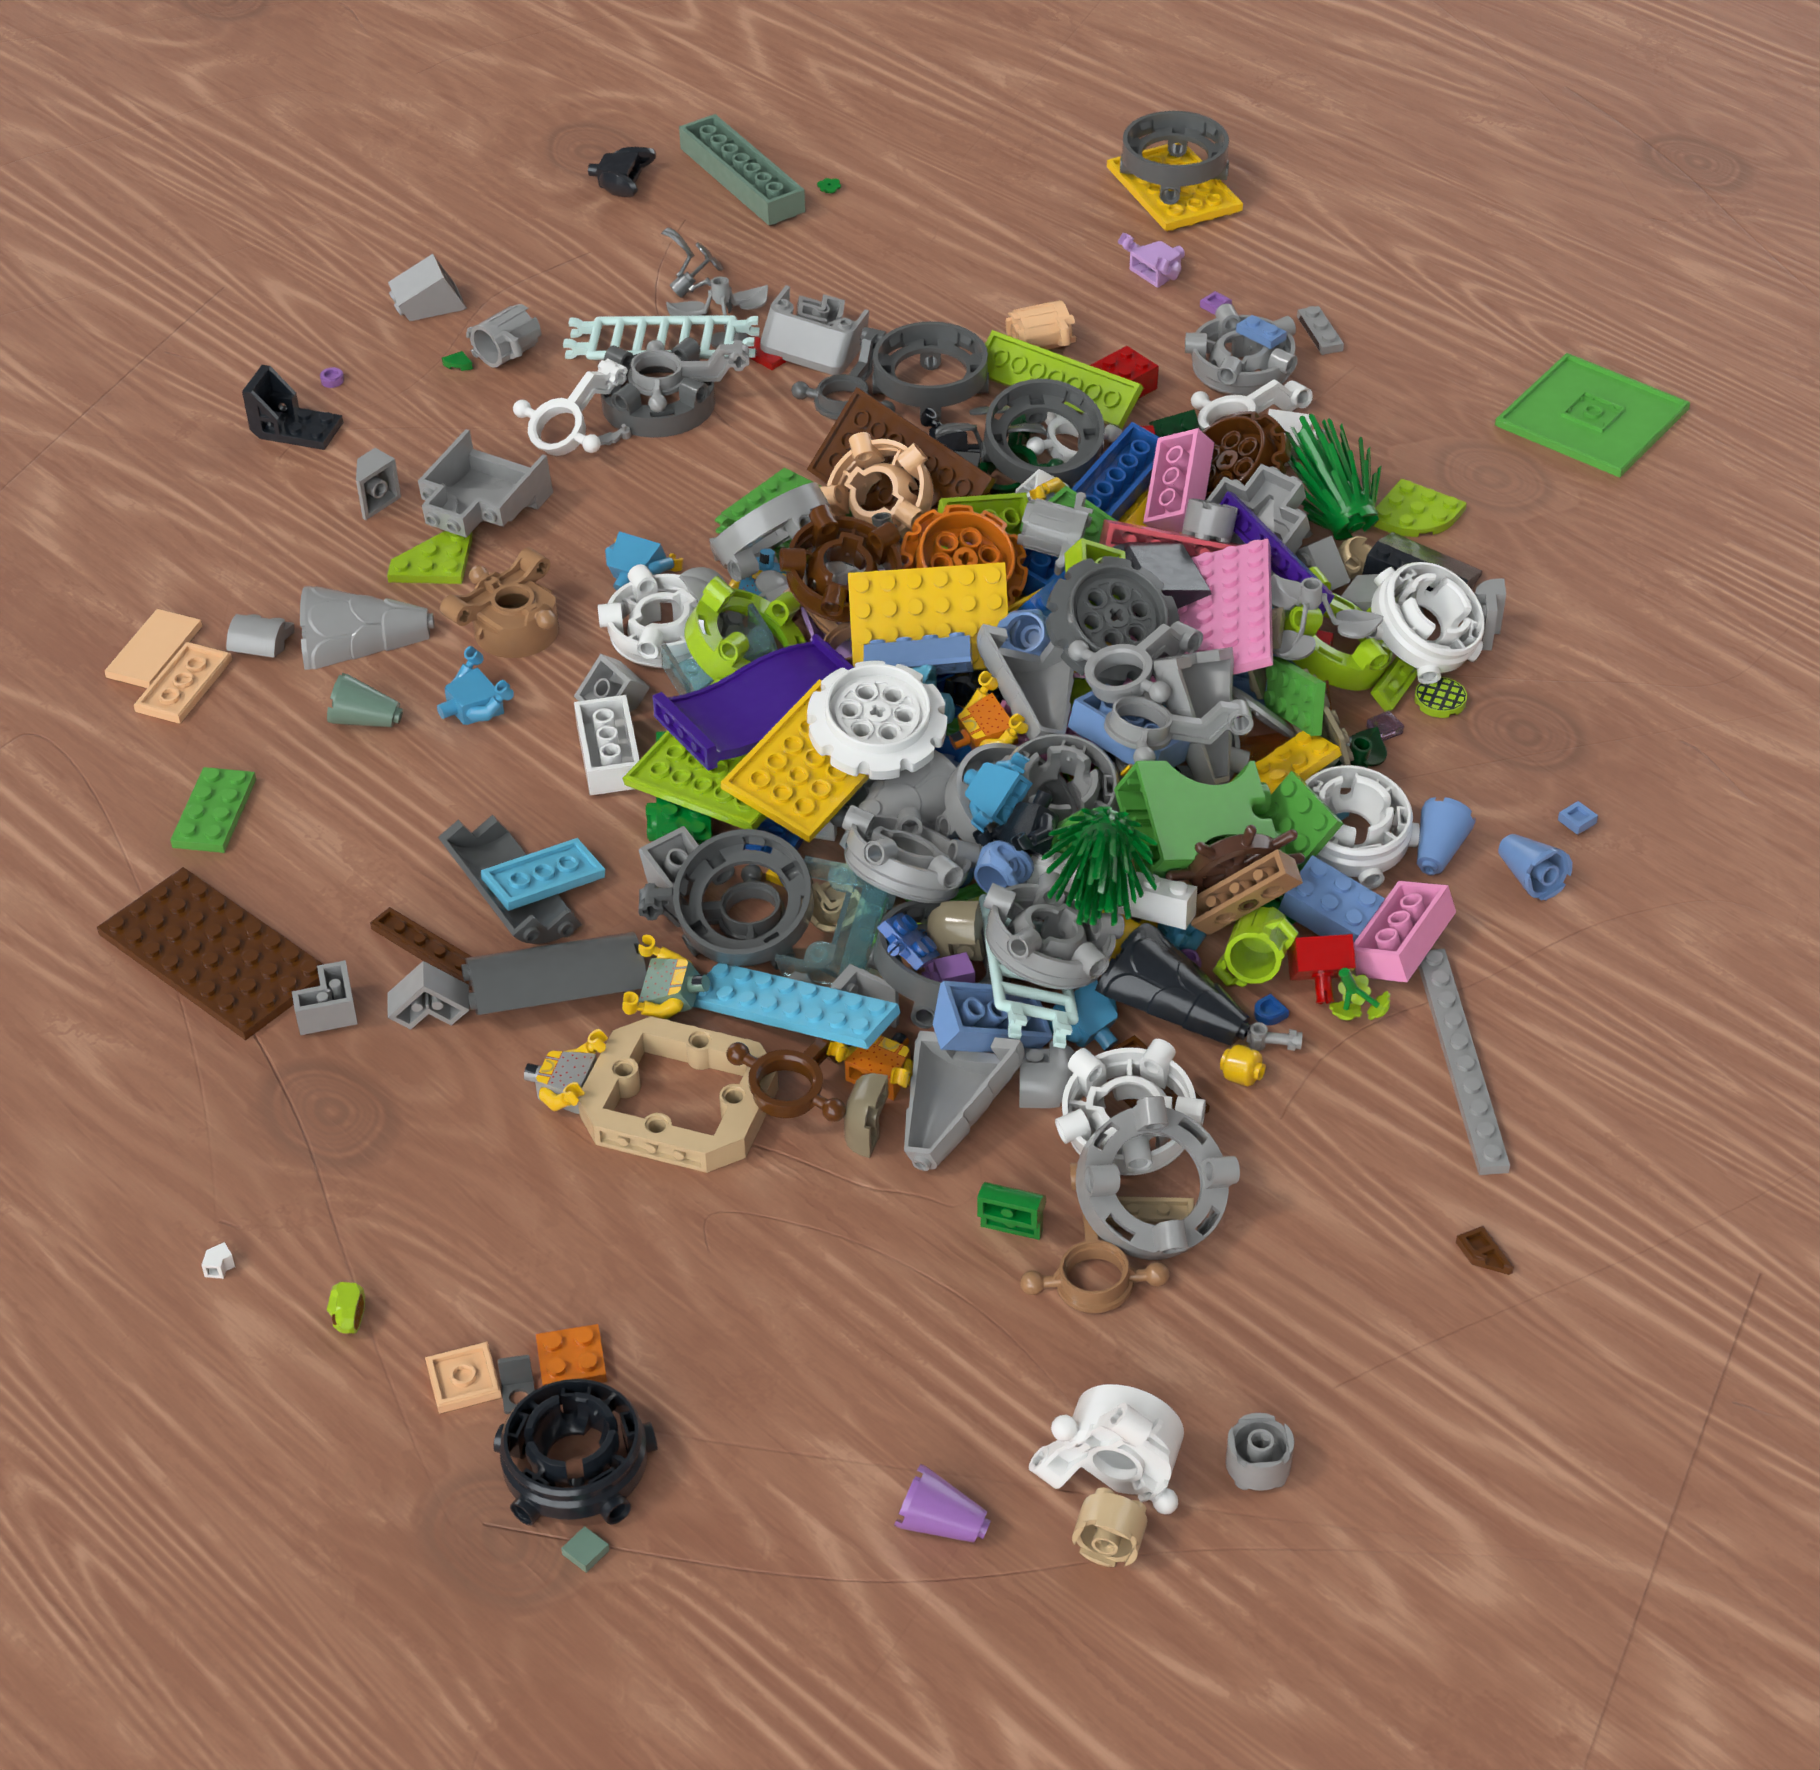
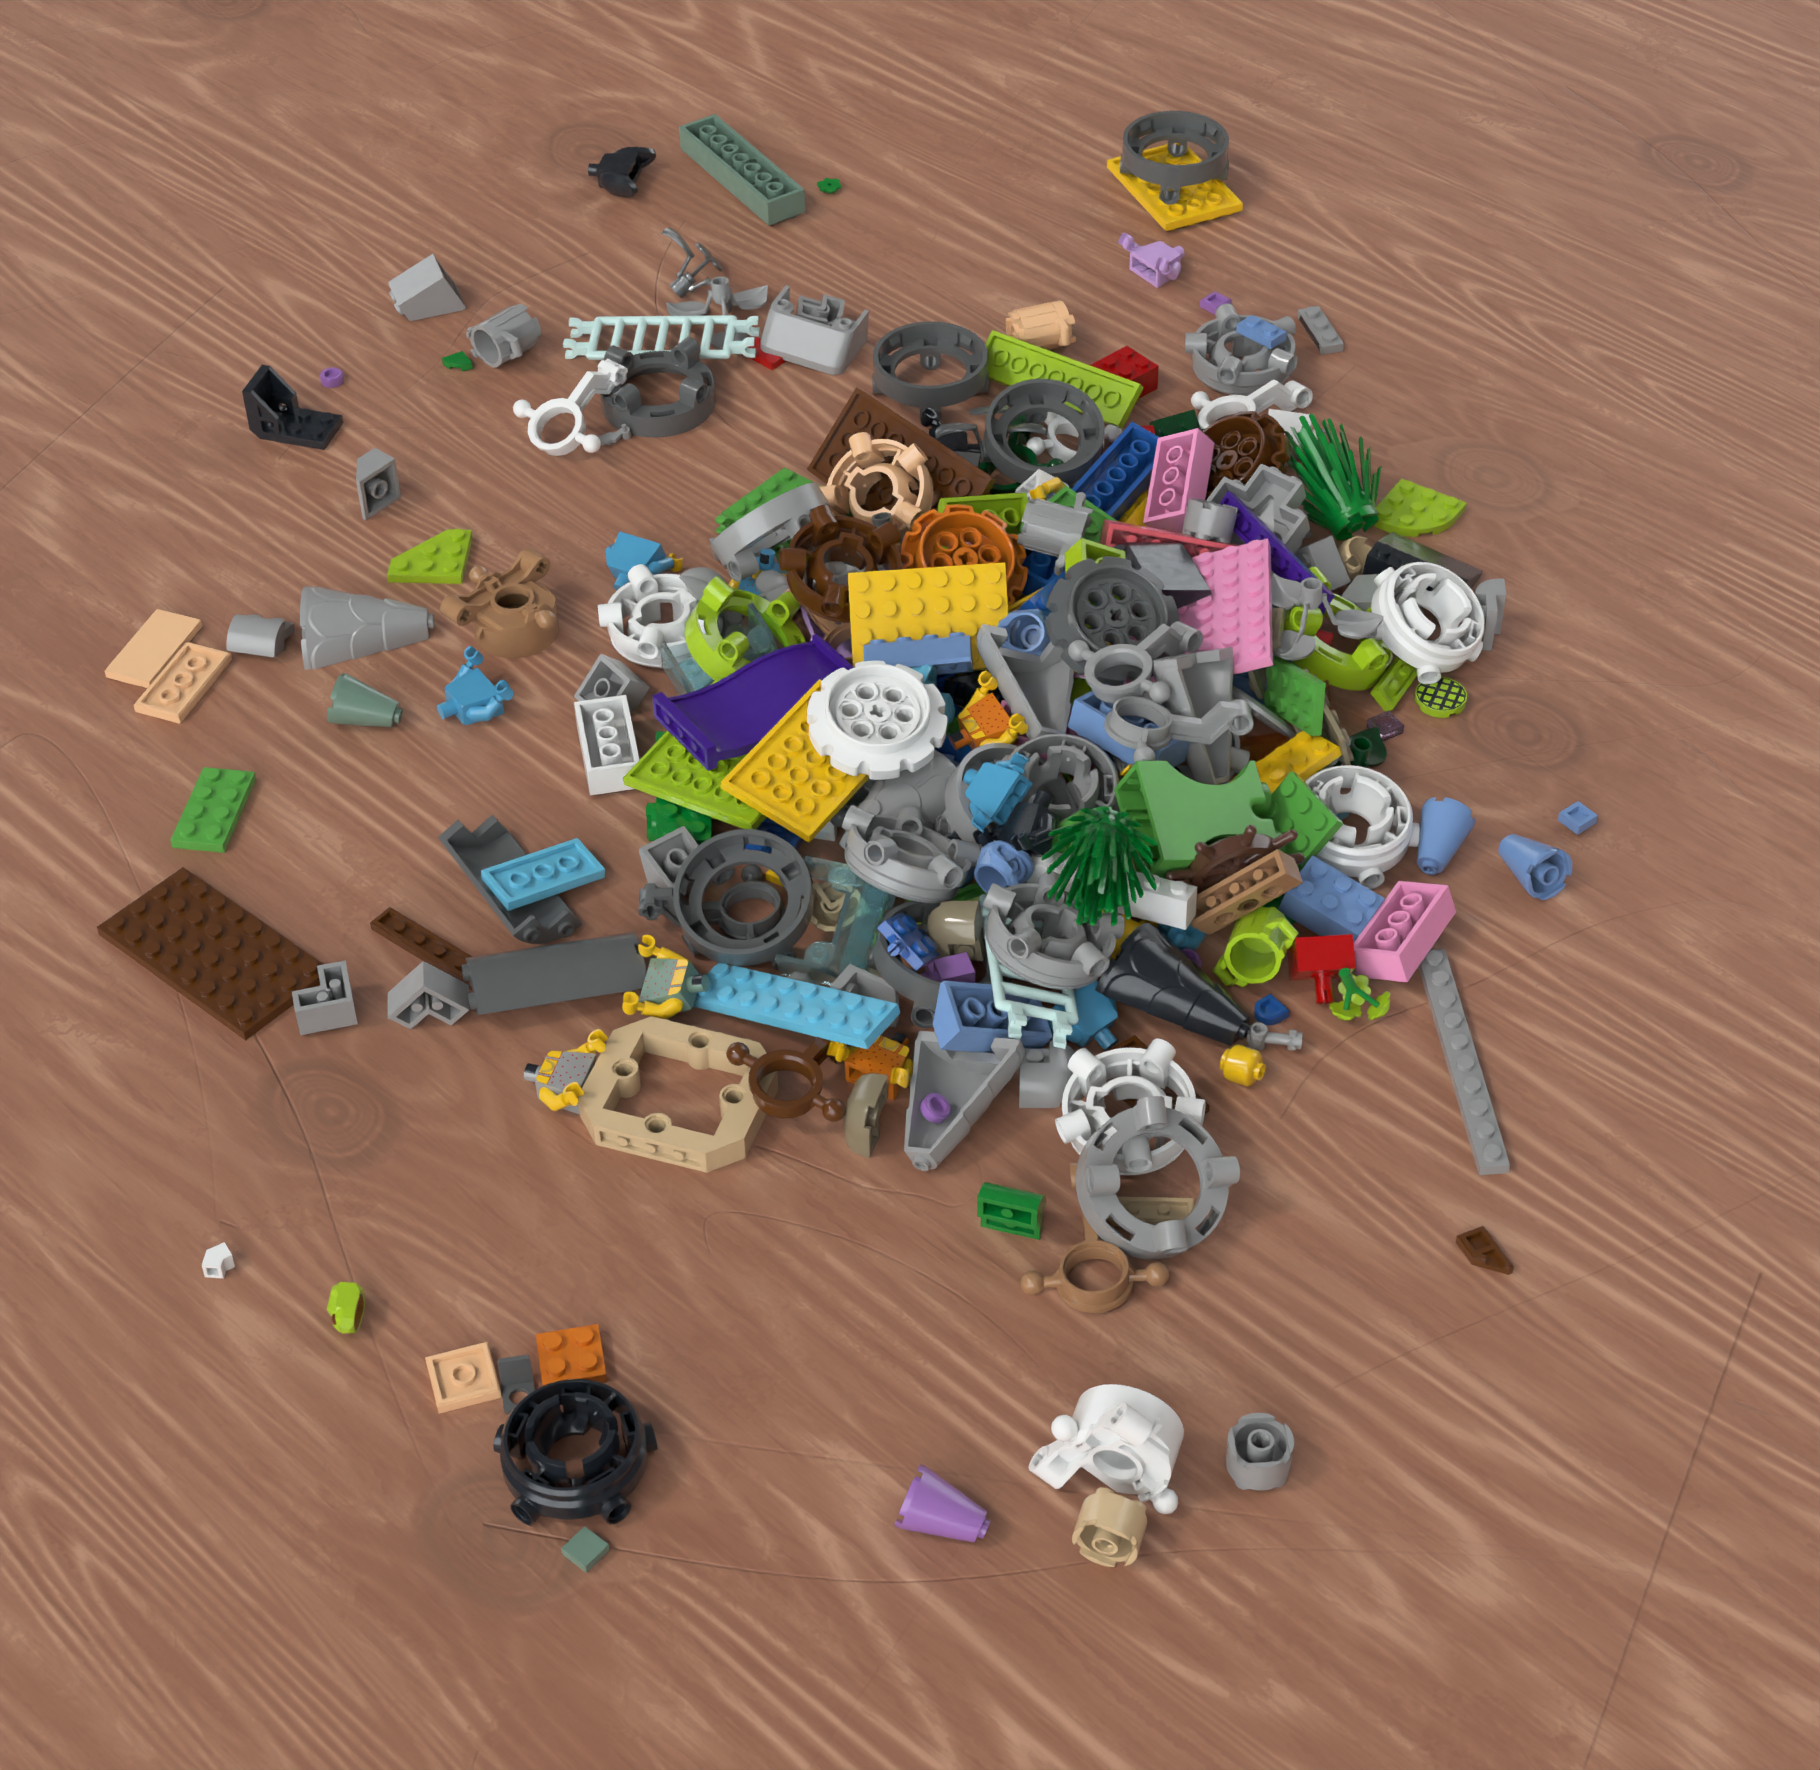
light grey panel [418,429,553,538] -> none
light grey piece [627,340,750,412] -> none
dark grey piece [791,327,896,419] -> none
bright green tile [1495,353,1690,478] -> none
none -> medium lavender tile [920,1093,951,1124]

